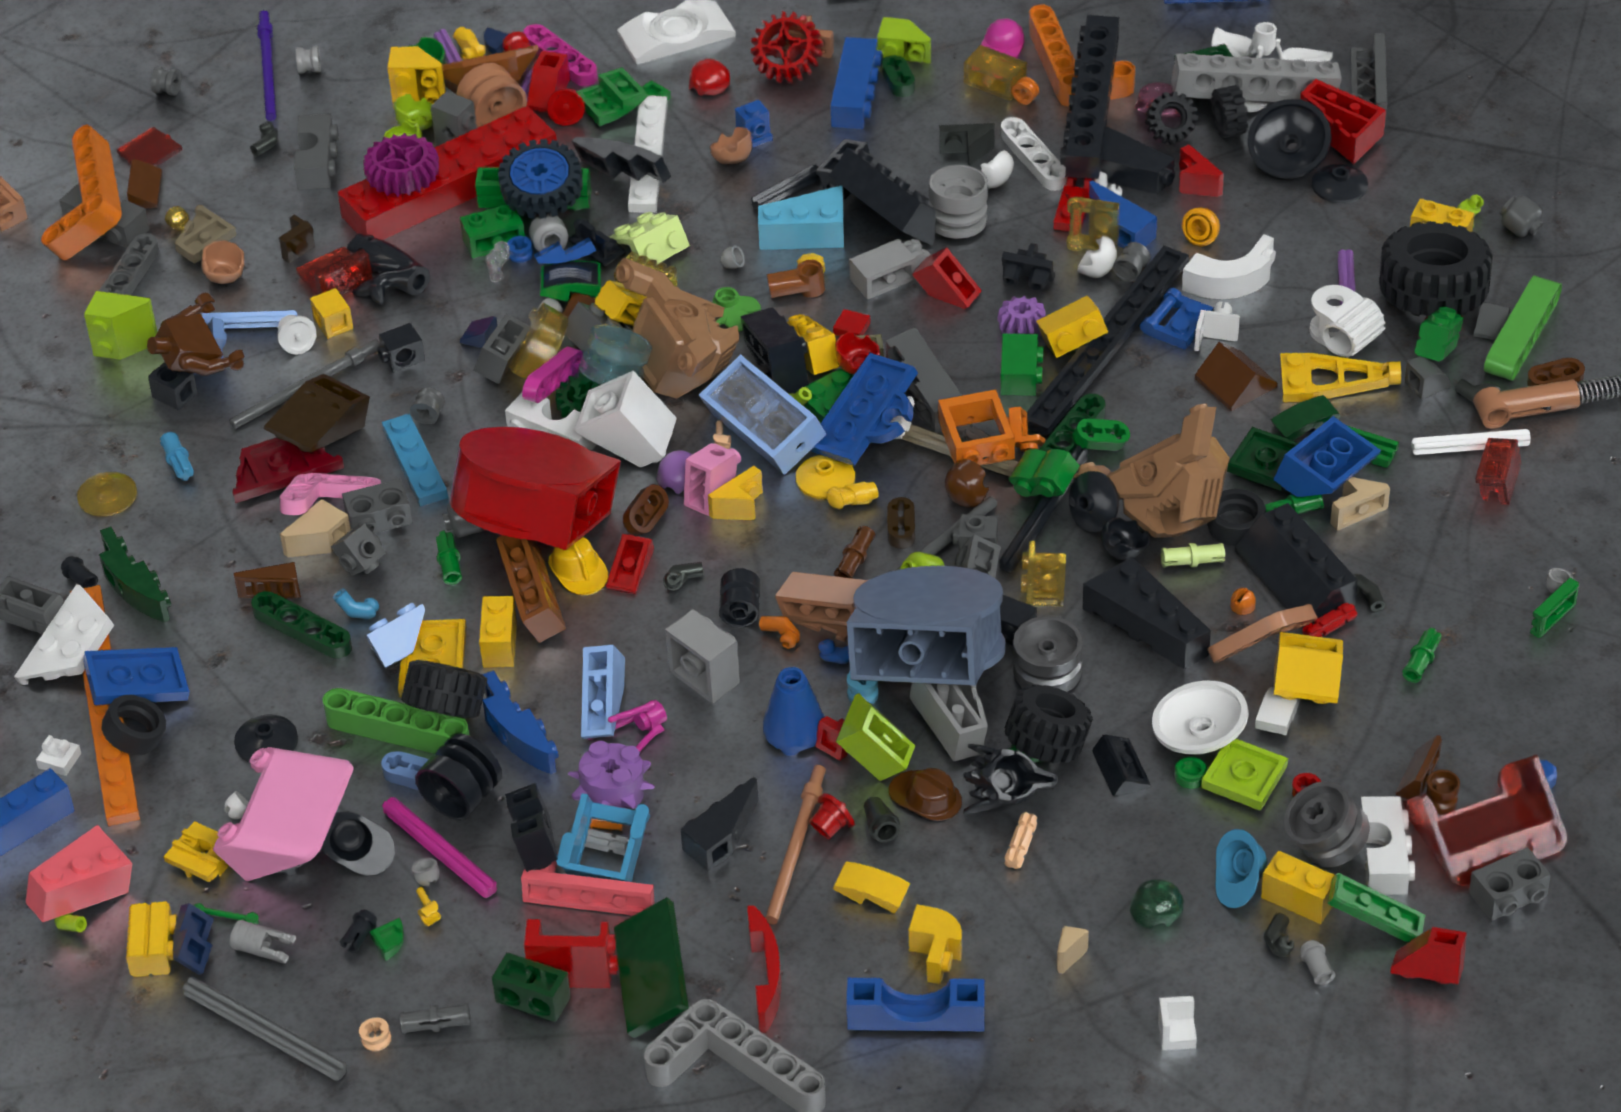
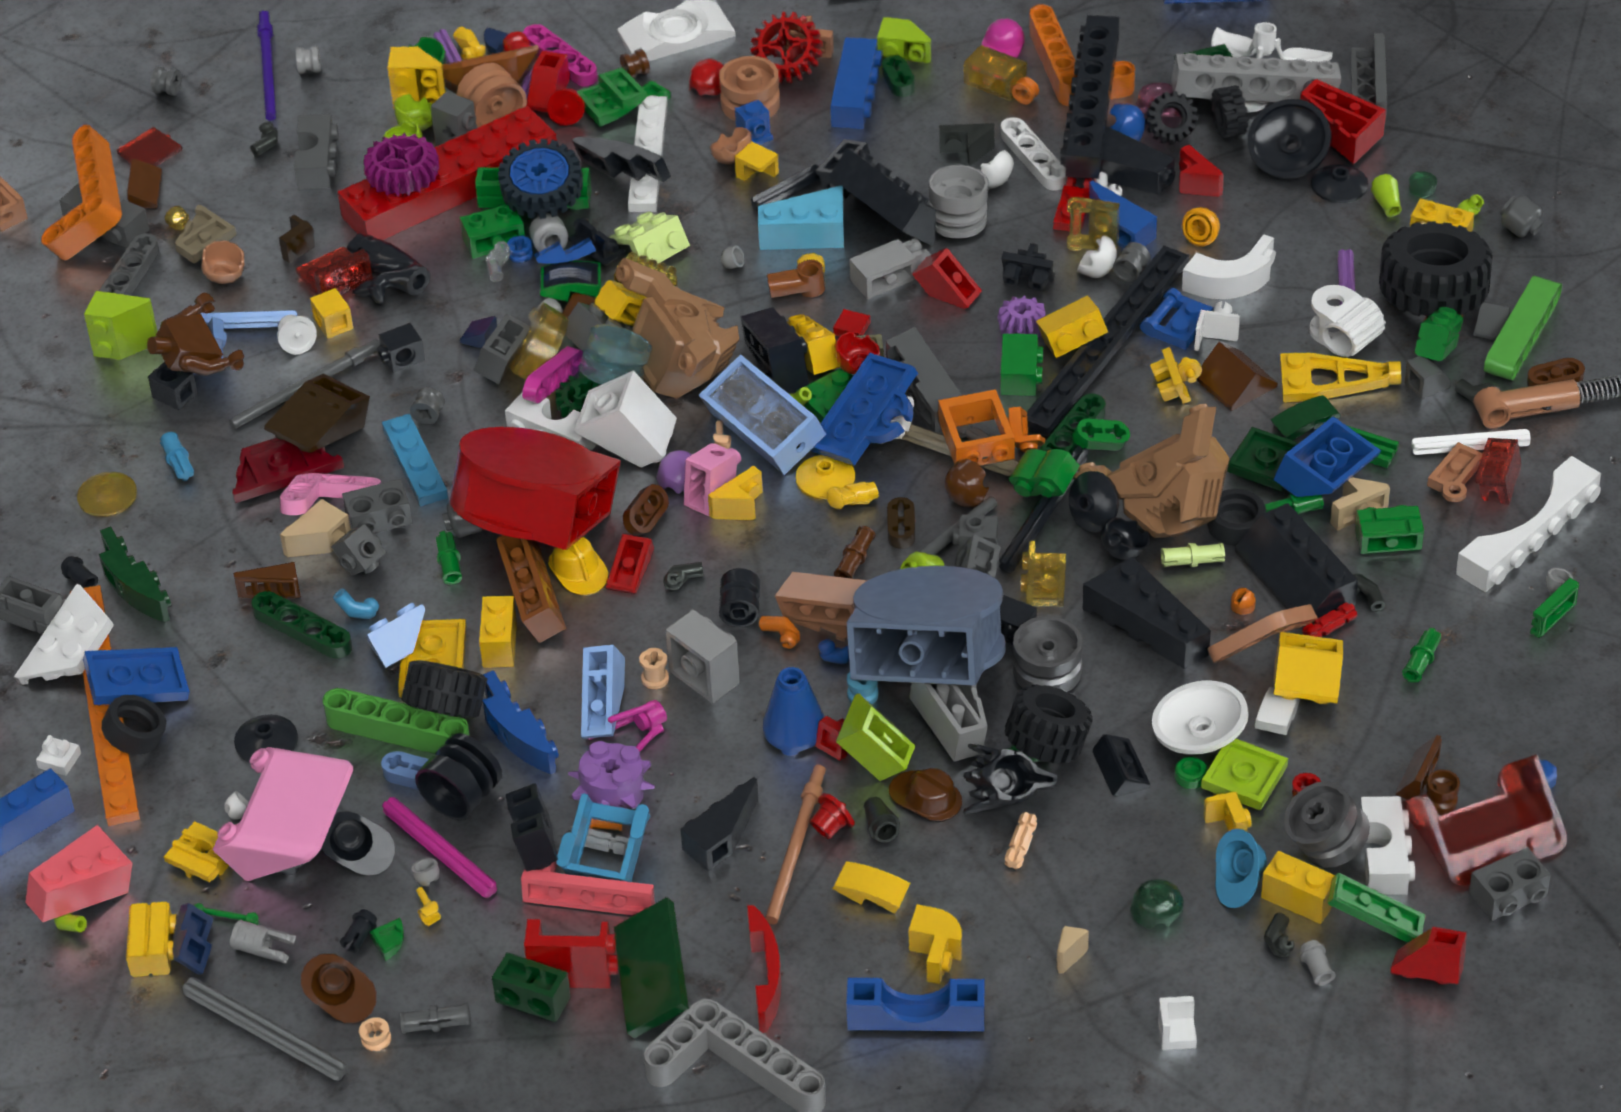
bright green plate [712,287,761,332] -> none
none -> reddish brown piece [301,953,377,1023]
none -> reddish brown wheel [620,48,650,79]
none -> light nougat bush [639,648,669,690]
none -> nougat wheel [720,56,780,121]
none -> yellow panel [735,142,779,181]
none -> blue hair [1110,103,1145,141]
none -> yellow hips [1150,347,1202,404]
none -> yellow bracket [1203,791,1252,831]
none -> green brick [1355,505,1424,554]
none -> lime cone [1371,174,1402,217]
none -> clear green tile [1408,171,1437,197]
none -> nougat hinge [1427,442,1485,502]
none -> white arch [1456,456,1601,593]

